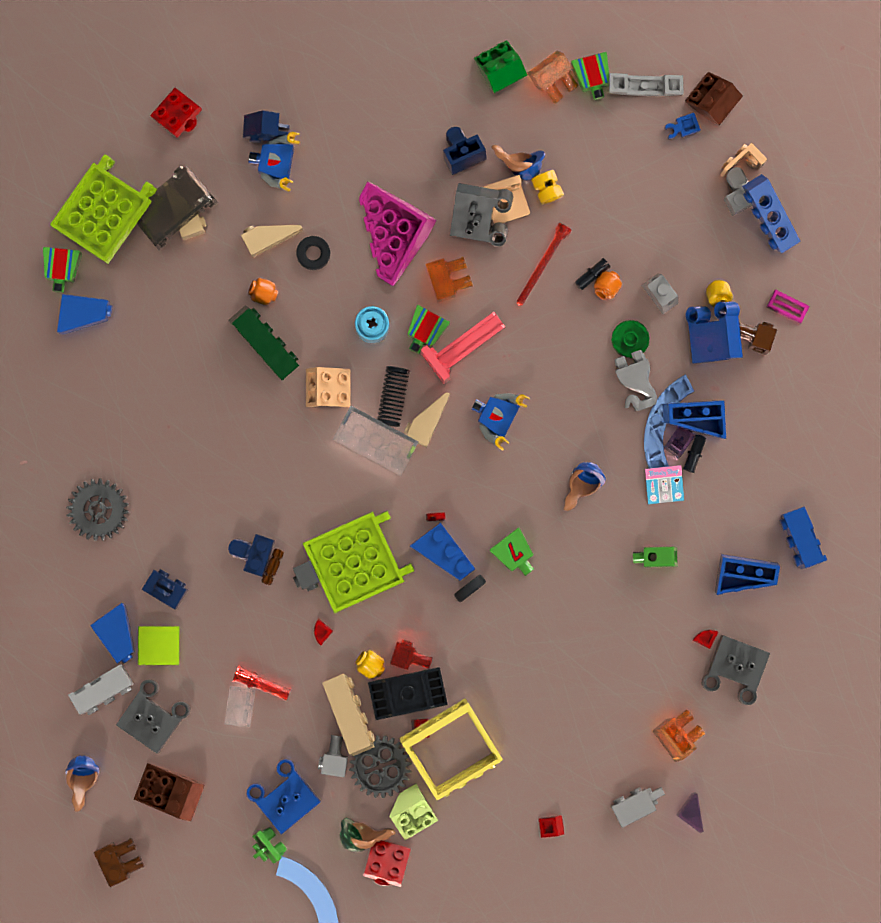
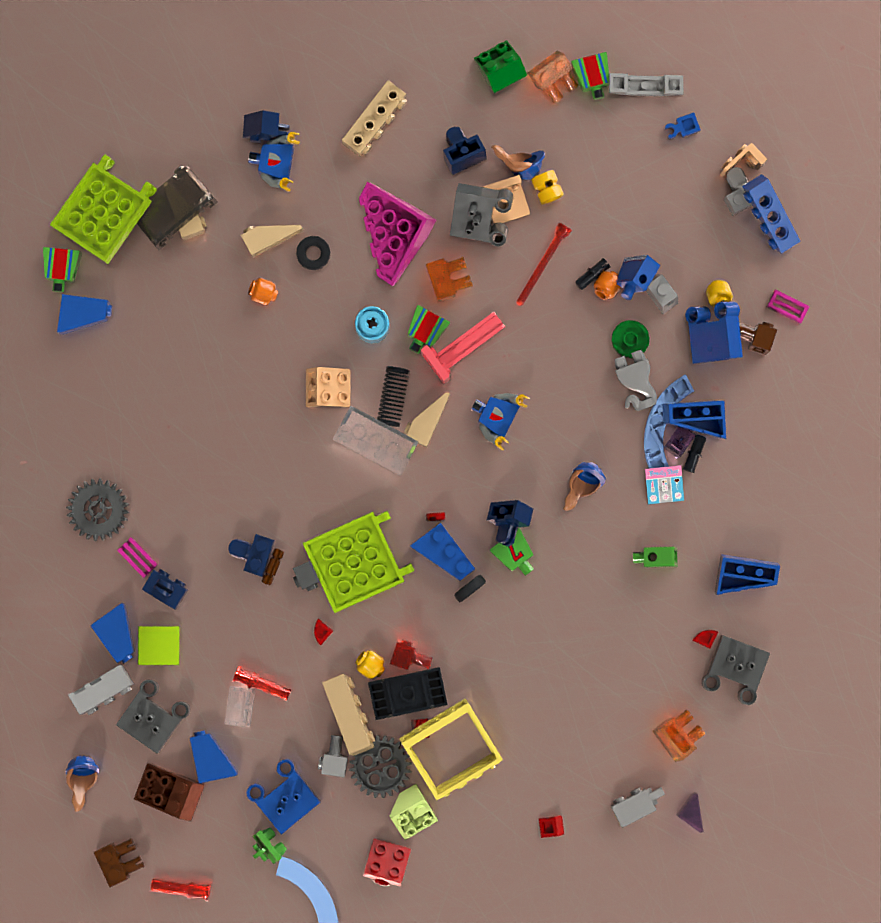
red plate [150,88,202,138] -> none
dark green wedge [228,305,299,380] -> none
piece [339,818,395,852] -> none
copper slope [685,72,743,125] -> none
blue wedge [779,507,827,569] -> none
none -> dark pink tile [117,537,158,578]
none -> clear red pin [151,879,211,902]
none -> blue slope [190,730,238,783]
none -> tan brick [342,80,407,157]
none -> dark blue brick [487,500,533,547]
none -> blue torso [616,255,660,300]

